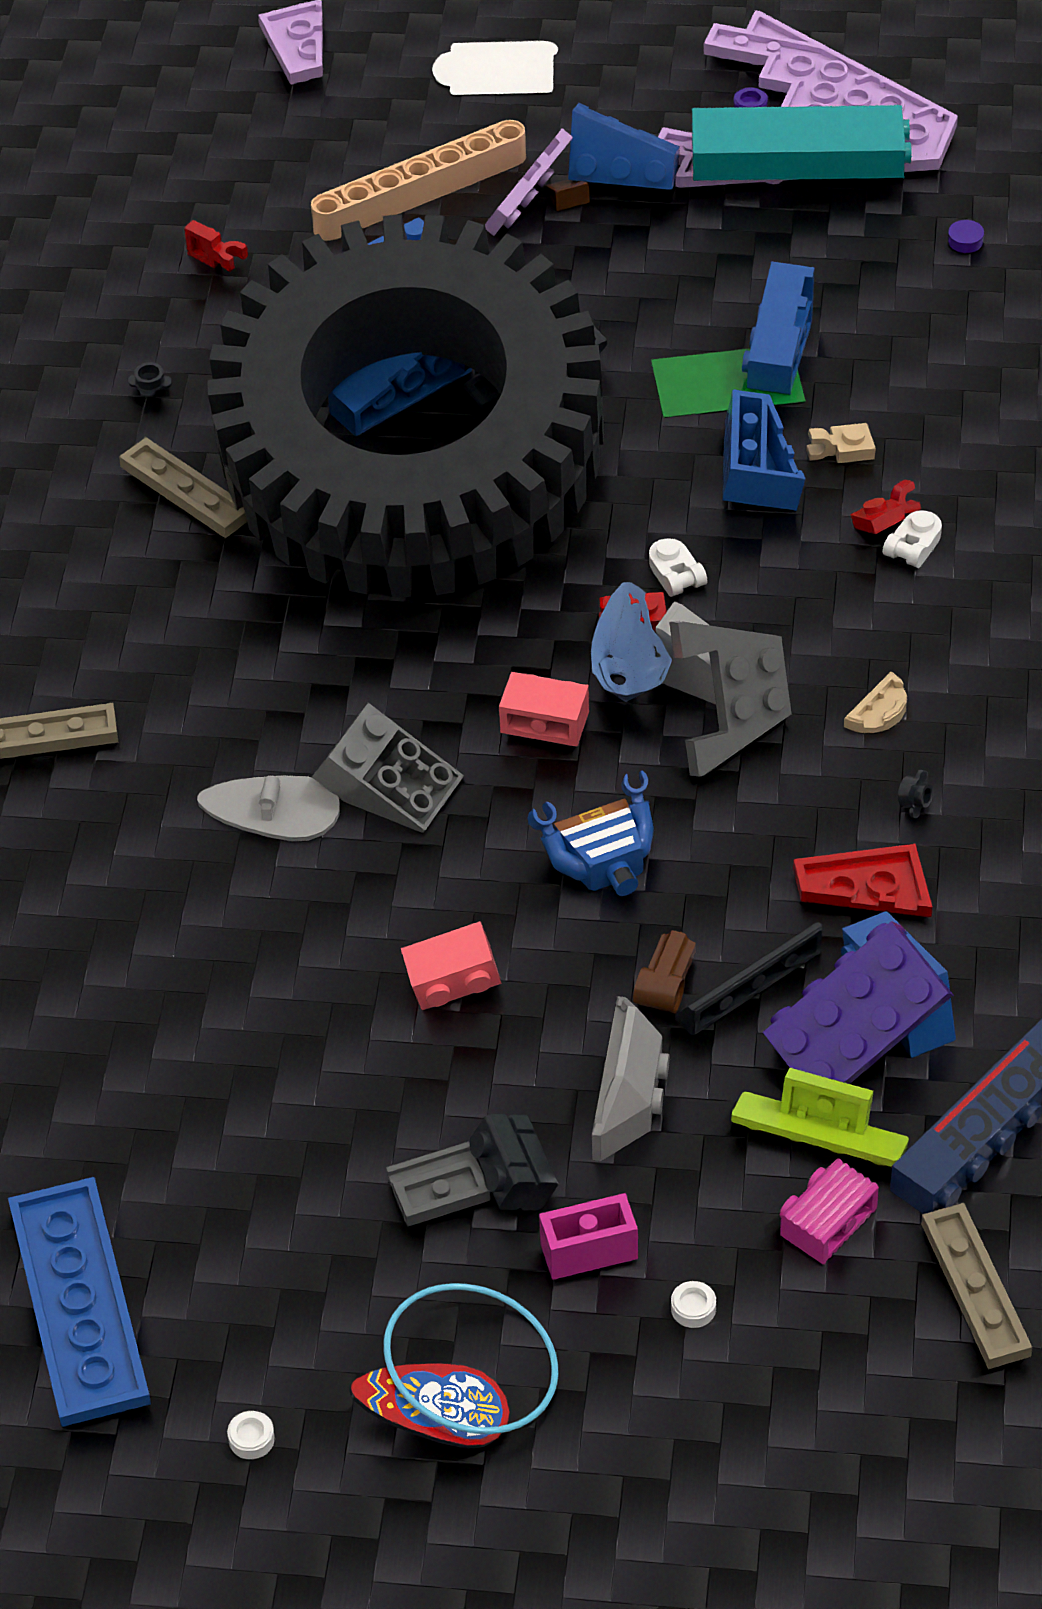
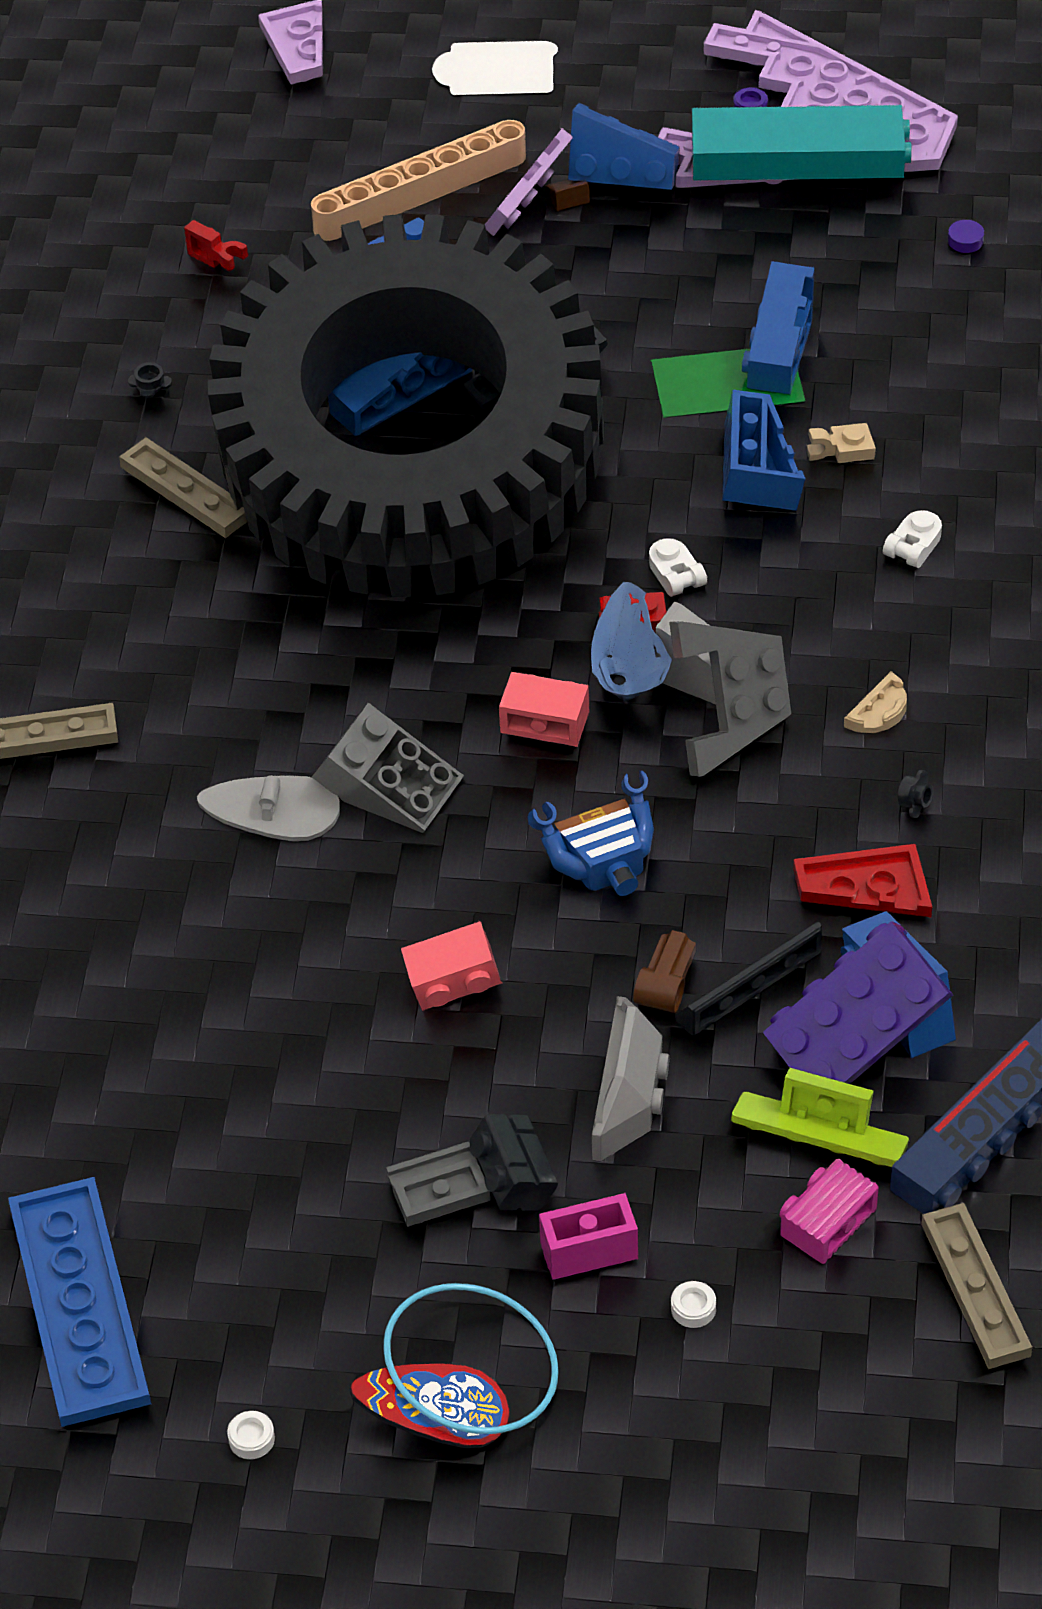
red plate [850,479,921,534] -> none

